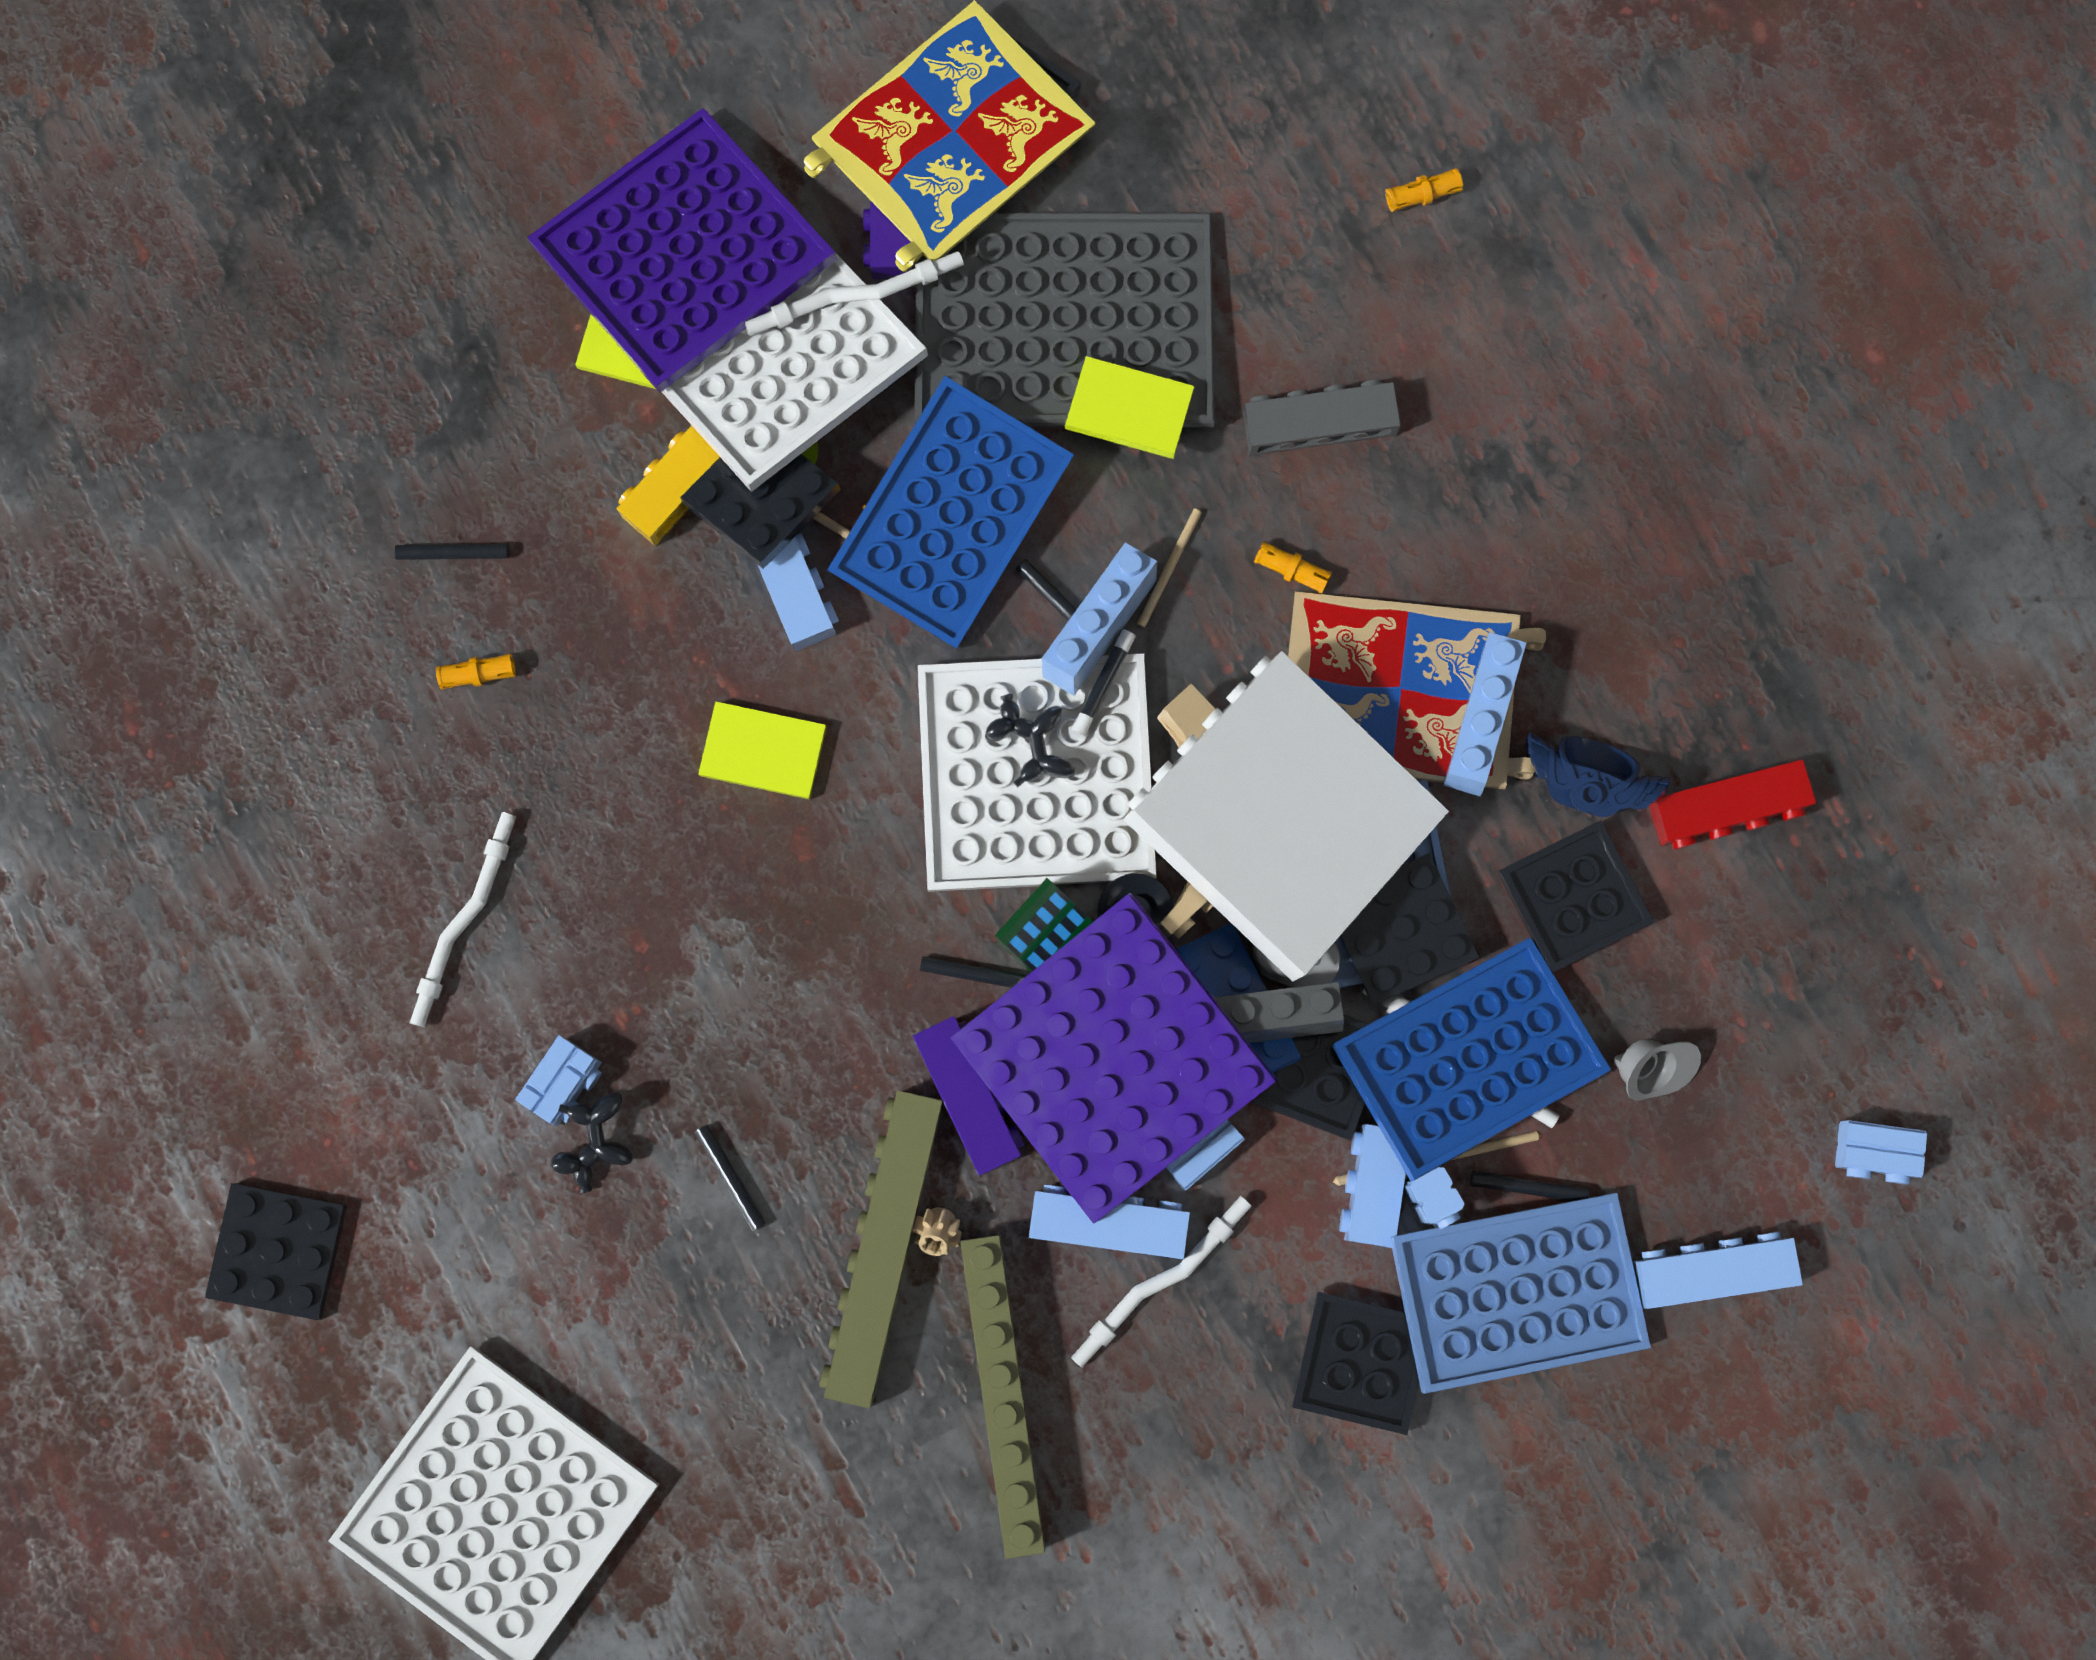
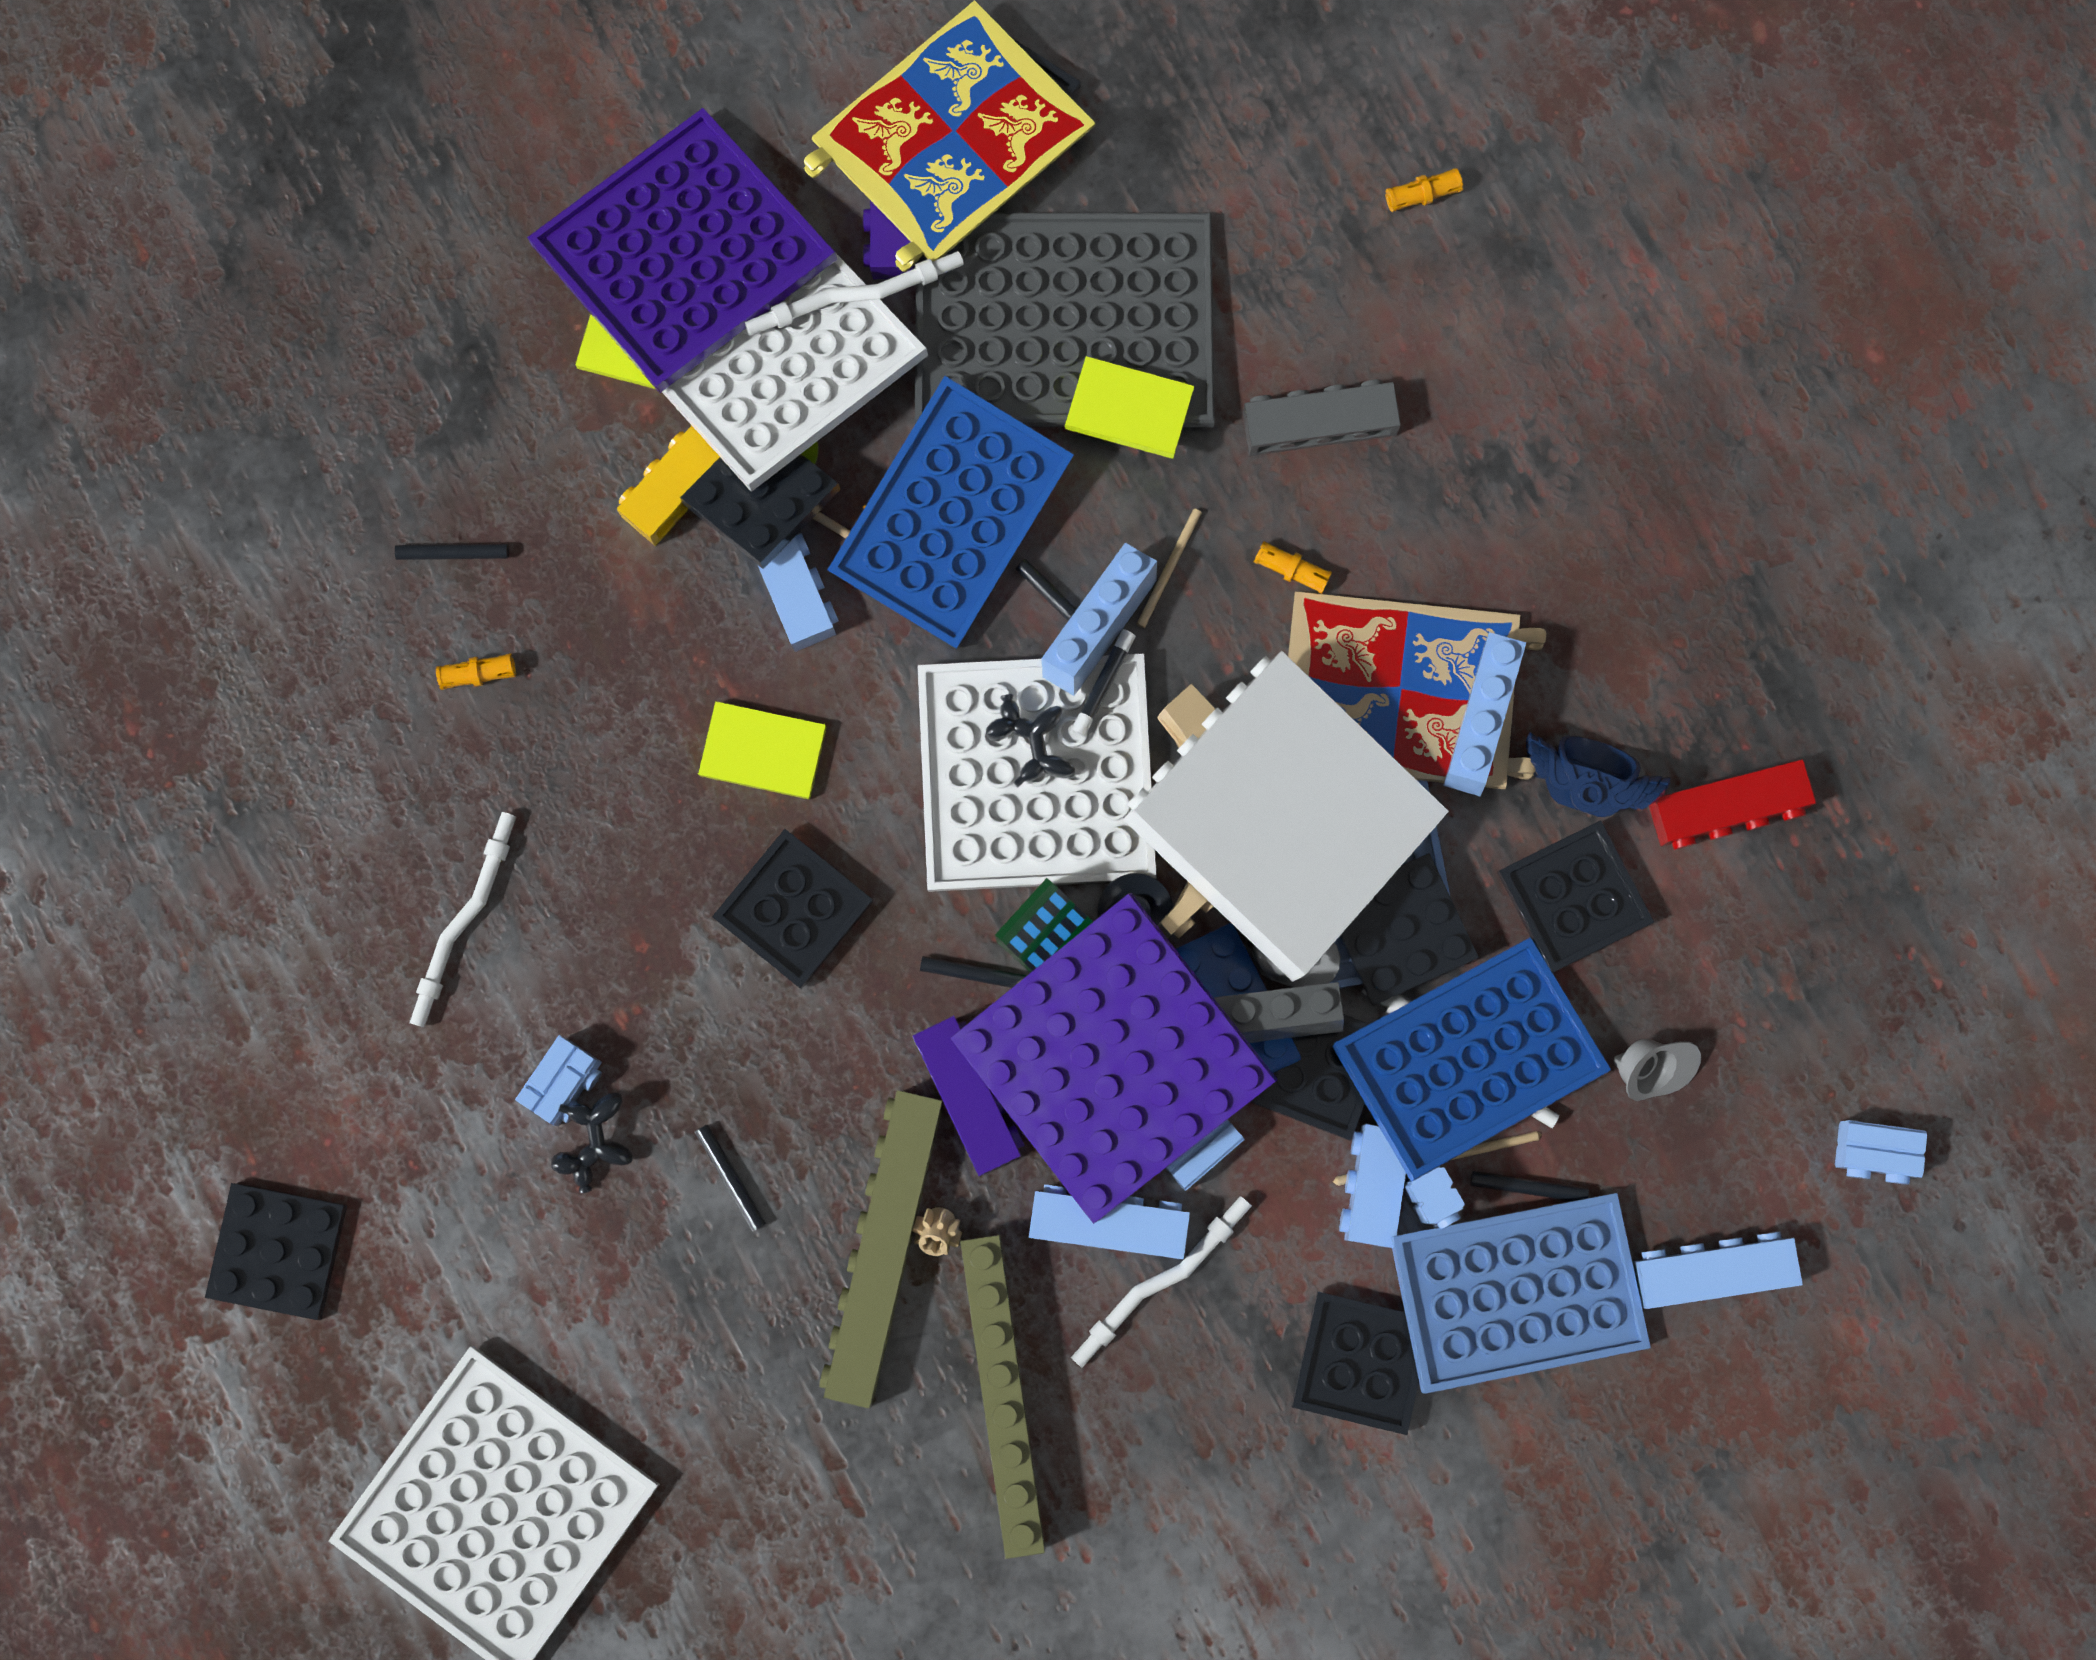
none -> black plate [712,829,874,990]

